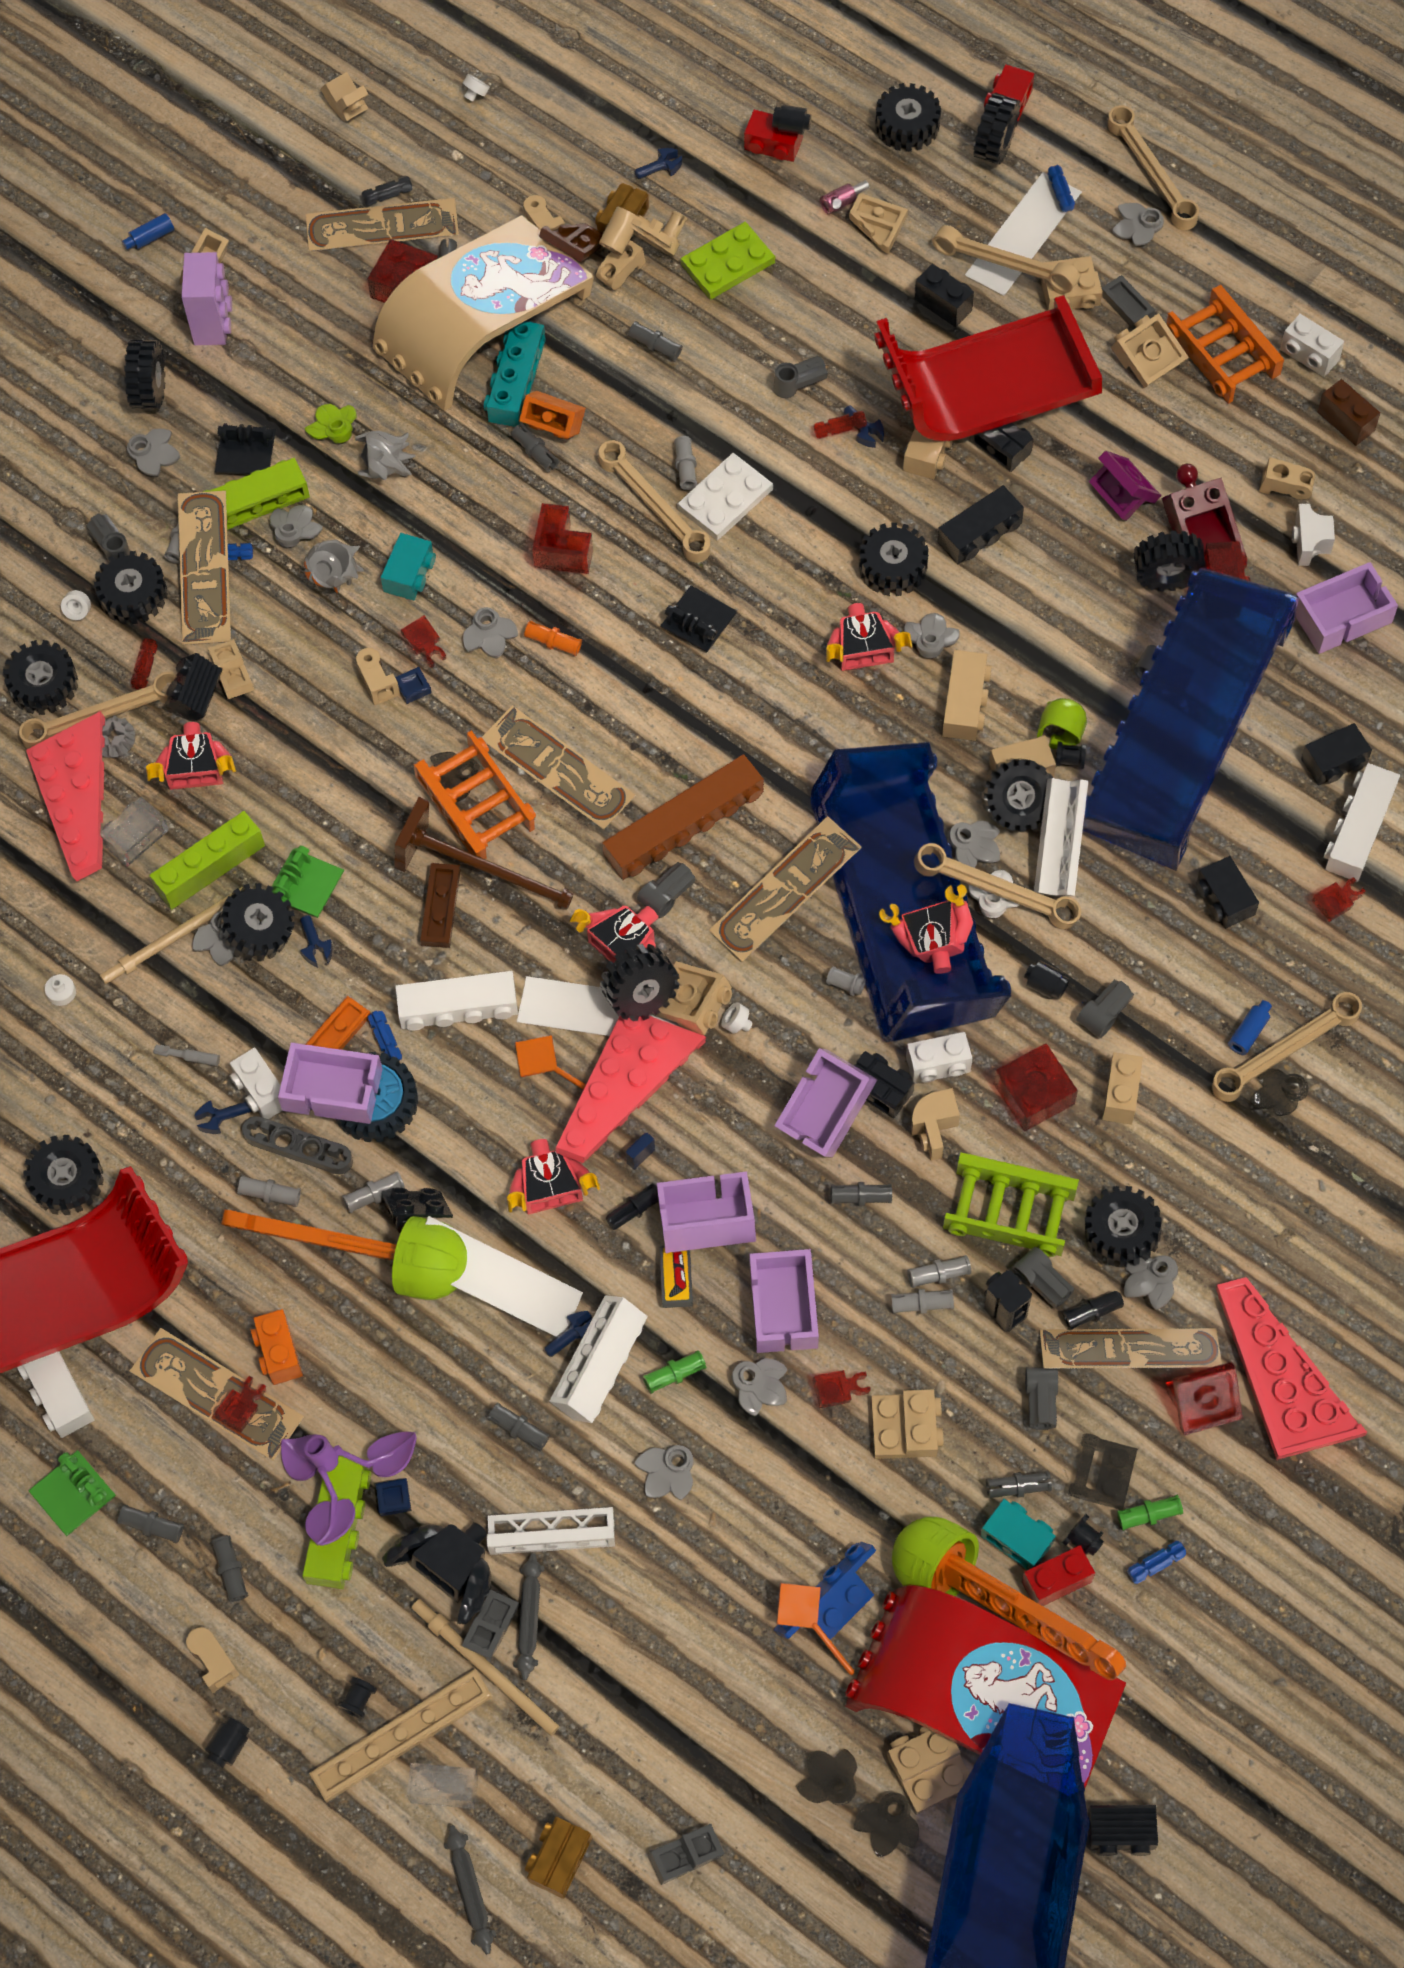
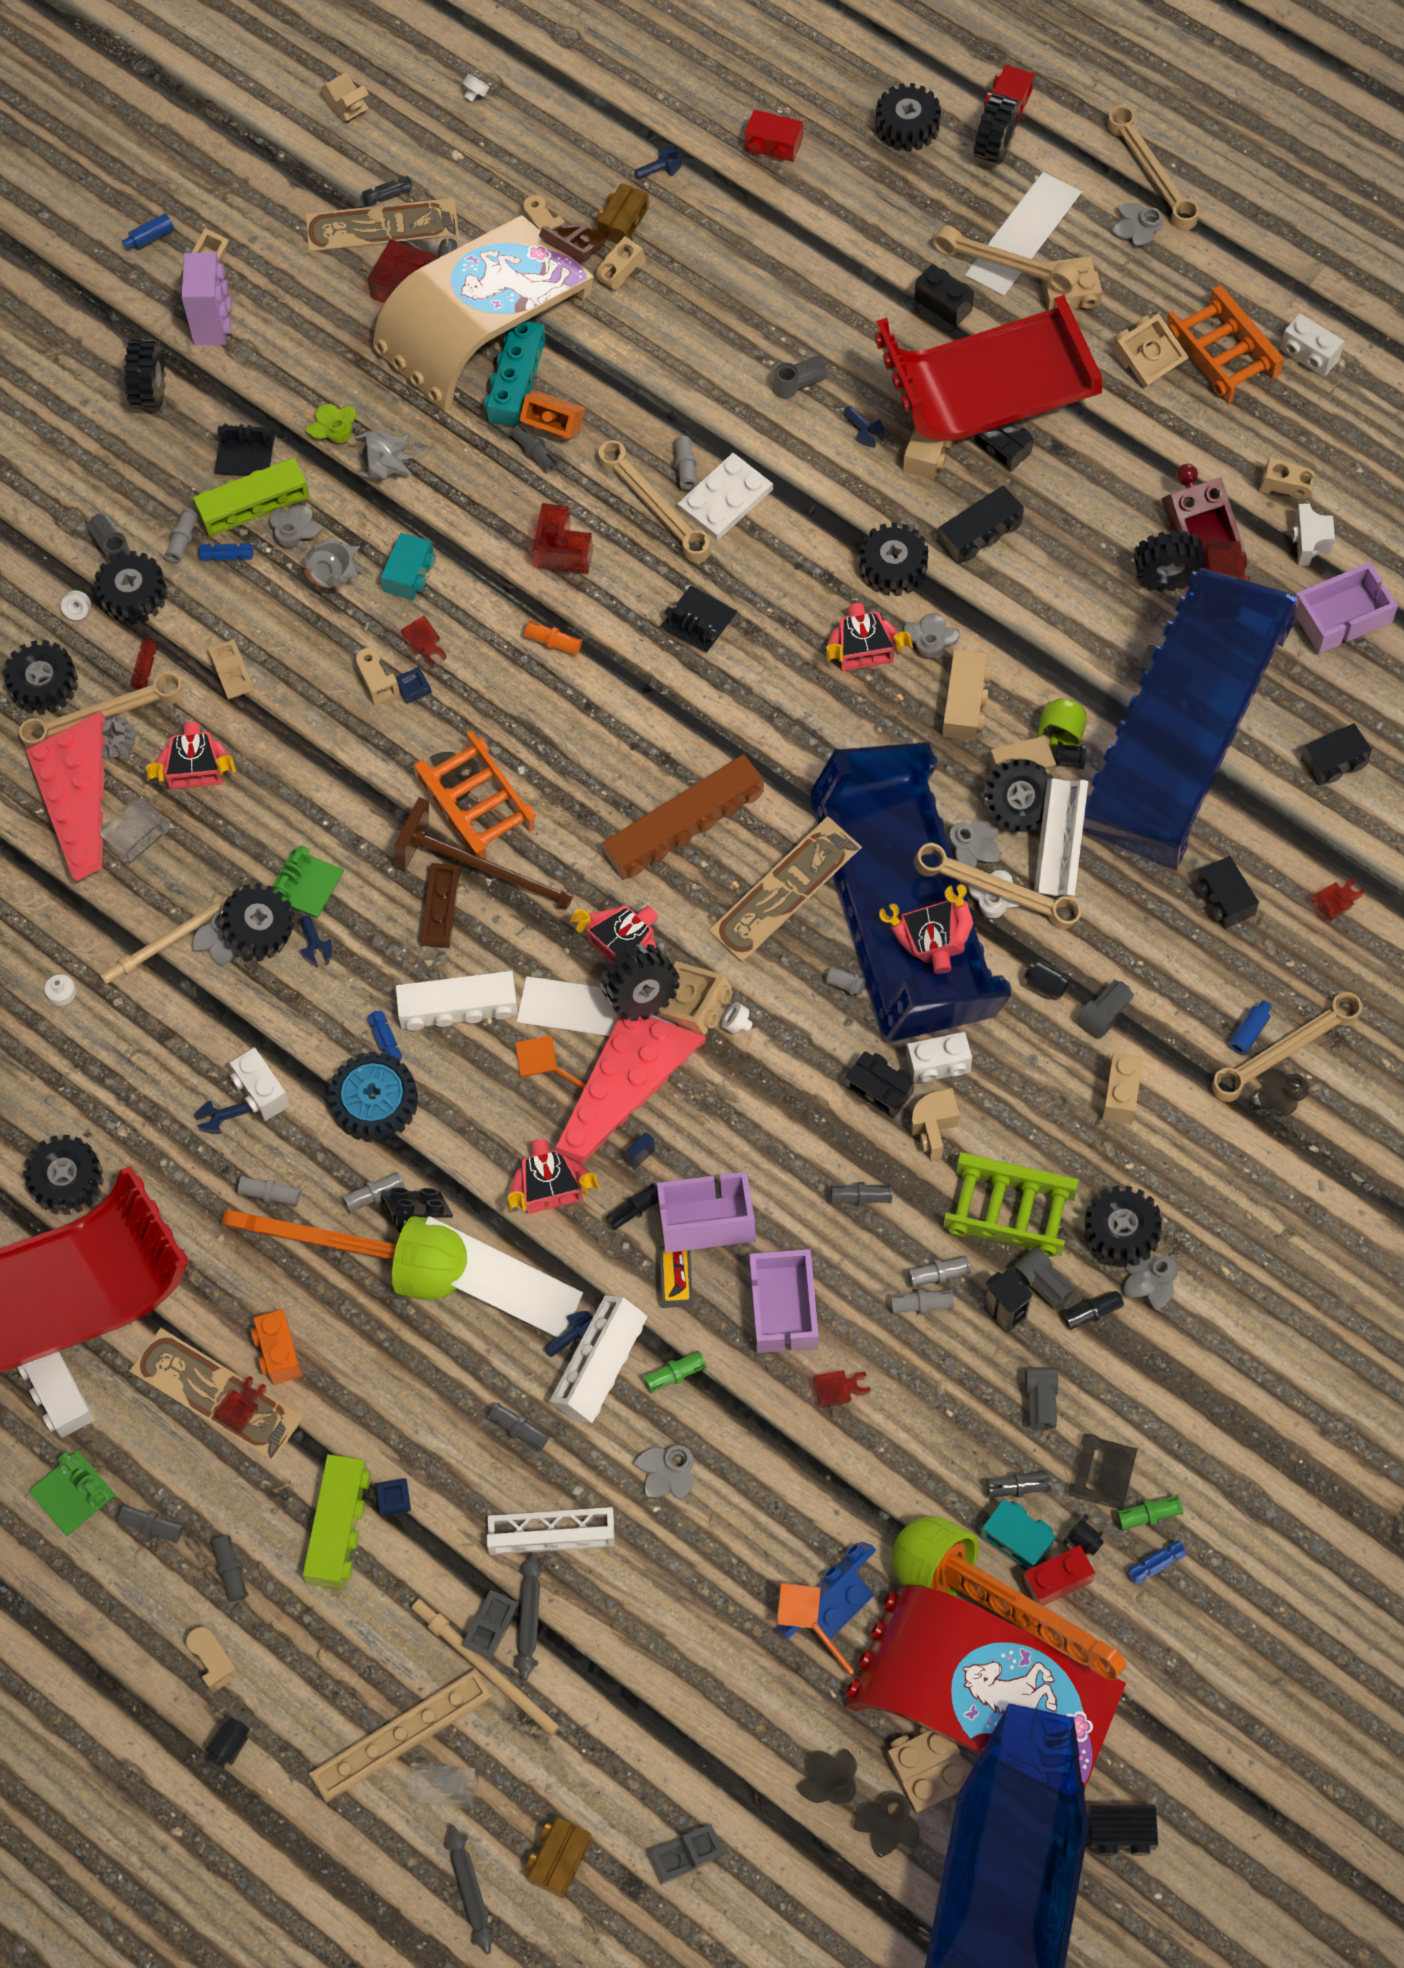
light grey plate [127,428,180,476] -> none
lime brick [149,811,265,910] -> none
light grey piece [153,1045,220,1066] -> none
black brick [165,653,222,722] -> none
sticker [178,491,231,645] -> none
dark grey beam [242,1116,353,1175] -> none
lavender piece [278,1042,383,1124] -> none
medium lavender plant [281,1432,417,1546] -> none
orange tile [305,996,371,1050] -> none
black bush [337,1677,377,1719] -> none
black torso [382,1522,491,1625] -> none
light grey plate [463,607,518,658] -> none
sticker [482,705,636,829] -> none
tan piece [599,207,688,257] -> none
dark grey pin [628,321,683,361] -> none
dark grey piece [637,862,695,918] -> none
lime plate [680,221,775,300] -> none
light grey plate [732,1358,787,1416] -> none
black brick [772,105,811,135] -> none
lavender piece [775,1048,877,1157] -> none
clear red axle [814,411,867,439] -> none
clear pink piece [820,180,870,214] -> none
tan wing [849,193,908,254] -> none
tan plate [871,1389,944,1459] -> none
clear red brick [993,1043,1078,1132] -> none
sticker [1040,1328,1222,1368] -> none
blue axle [1047,165,1075,212] -> none
magenta bracket [1089,450,1162,521] -> none
dark grey tile [1101,275,1155,330] -> none
clear red bracket [1165,1362,1243,1436] -> none
coral wing [1216,1277,1367,1460] -> none
reddish brown brick [1317,379,1381,446] -> none
white brick [1323,763,1400,882] -> none

